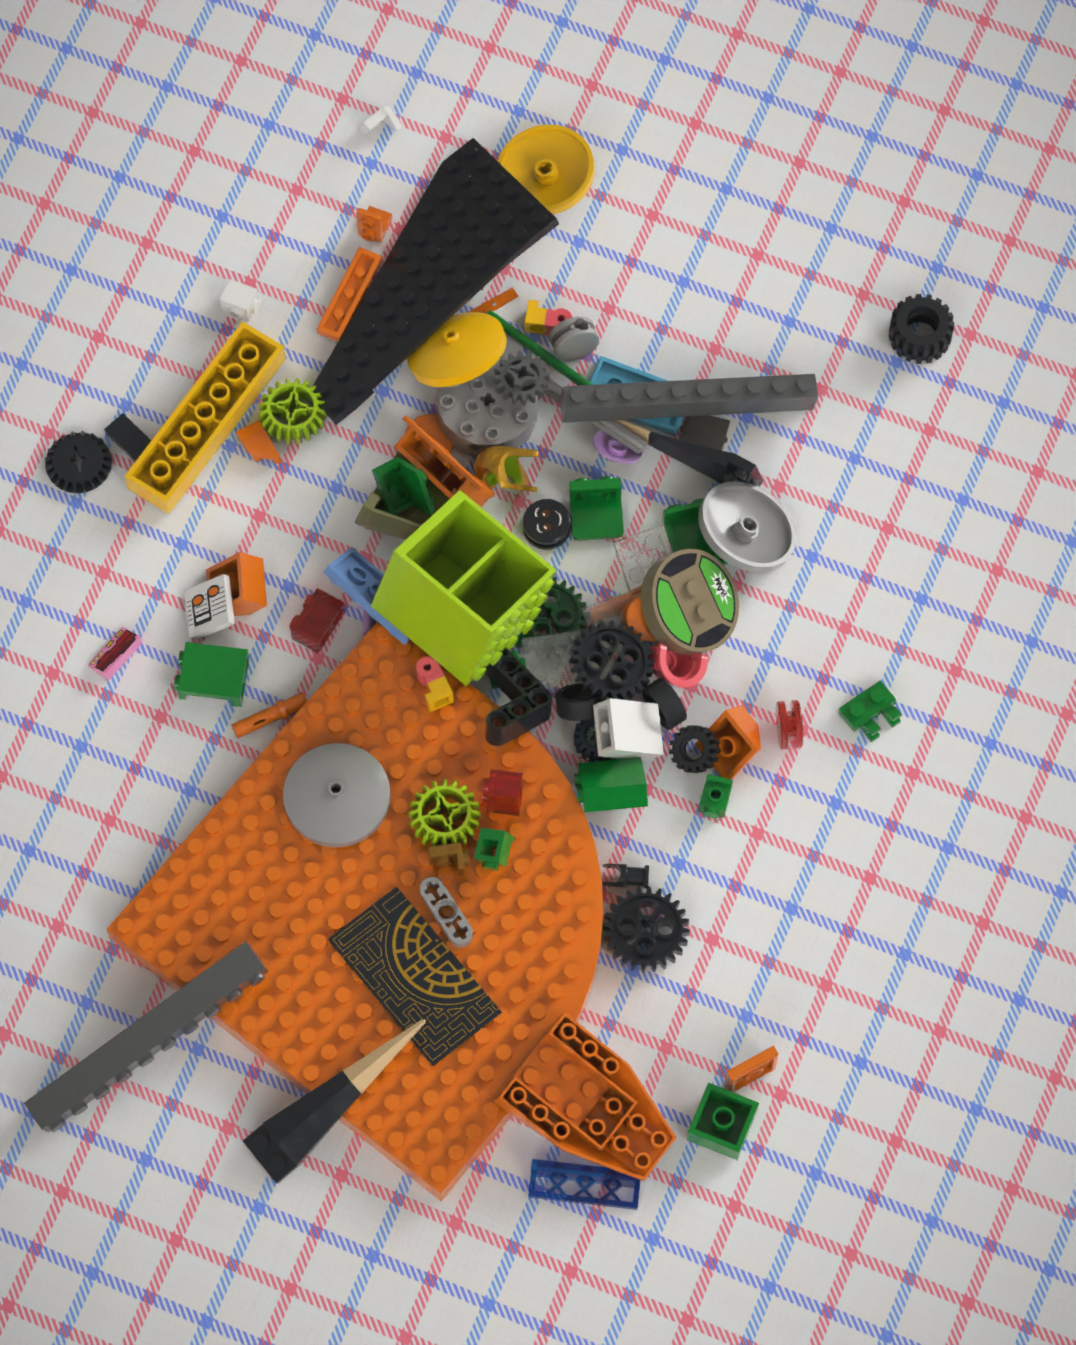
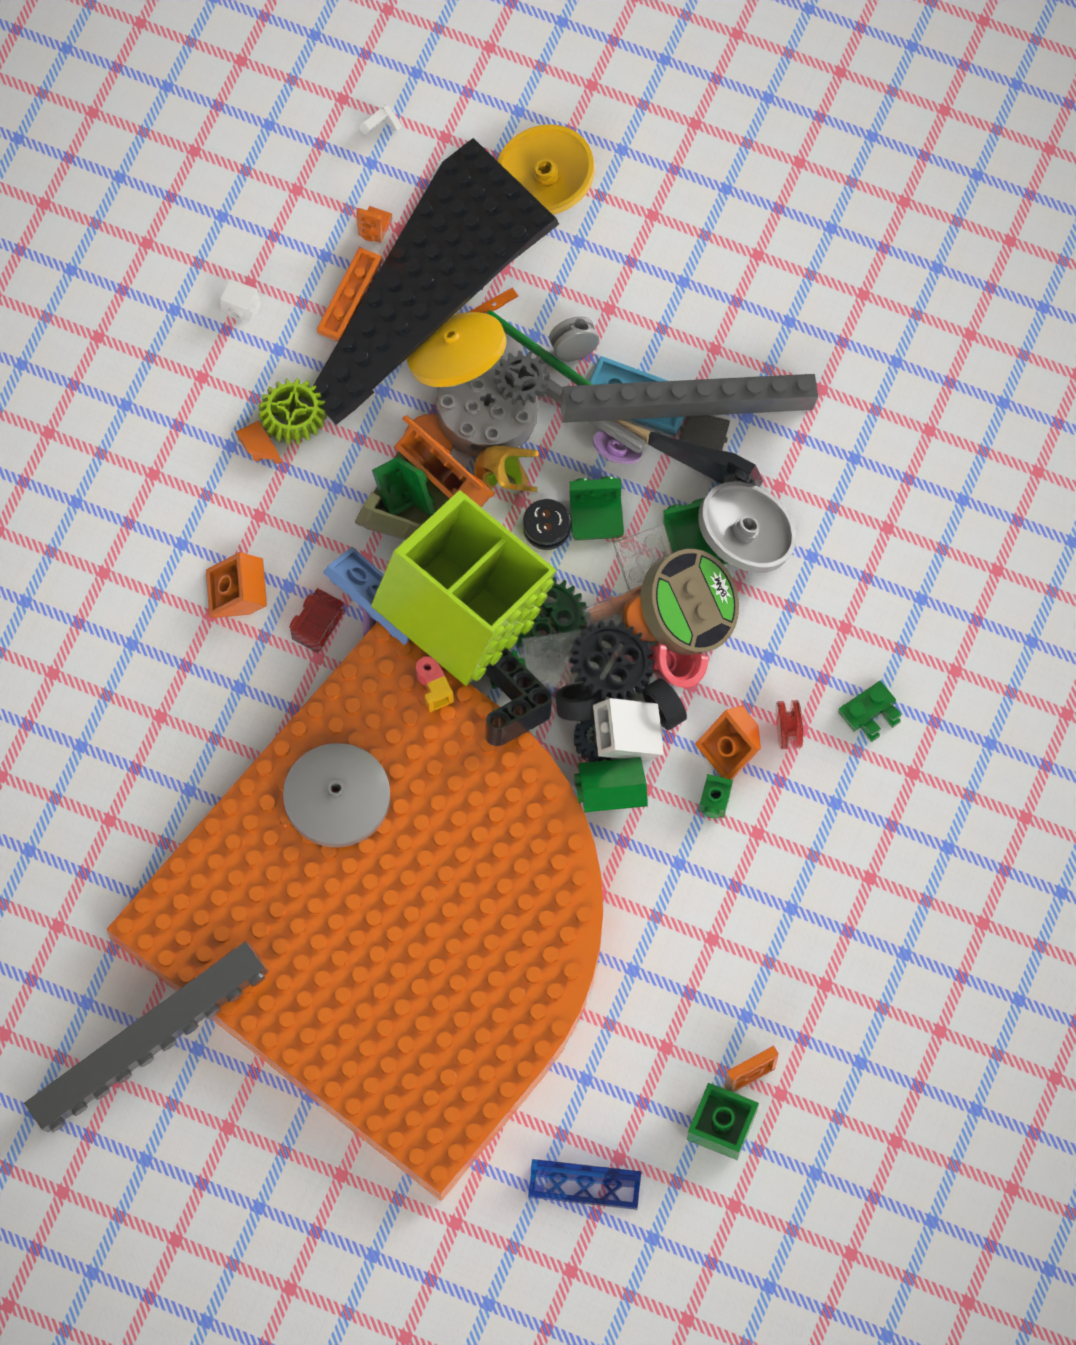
black gear [45,430,112,493] -> none
slope [88,627,142,681] -> none
black tile [104,413,151,462] -> none
yellow brick [124,321,286,514] -> none
green panel [174,642,249,707] -> none
white tile [184,574,235,641] -> none
orange pin [231,692,307,739] -> none
black plate [243,1020,426,1184] -> none
black sticker [328,887,502,1066] -> none
lime gear [408,779,481,847] -> none
light grey beam [420,877,473,948] -> none
pearl gold bracket [428,843,469,876] -> none
green brick [474,828,515,871] -> none
clear red piece [482,769,523,816] -> none
orange wedge [493,1013,677,1181] -> none
leg [524,300,572,335] -> none
black piece [602,863,649,889] -> none
black gear [603,886,690,973] -> none
black tyre [669,725,721,773] -> none
black tyre [888,294,954,364] -> none

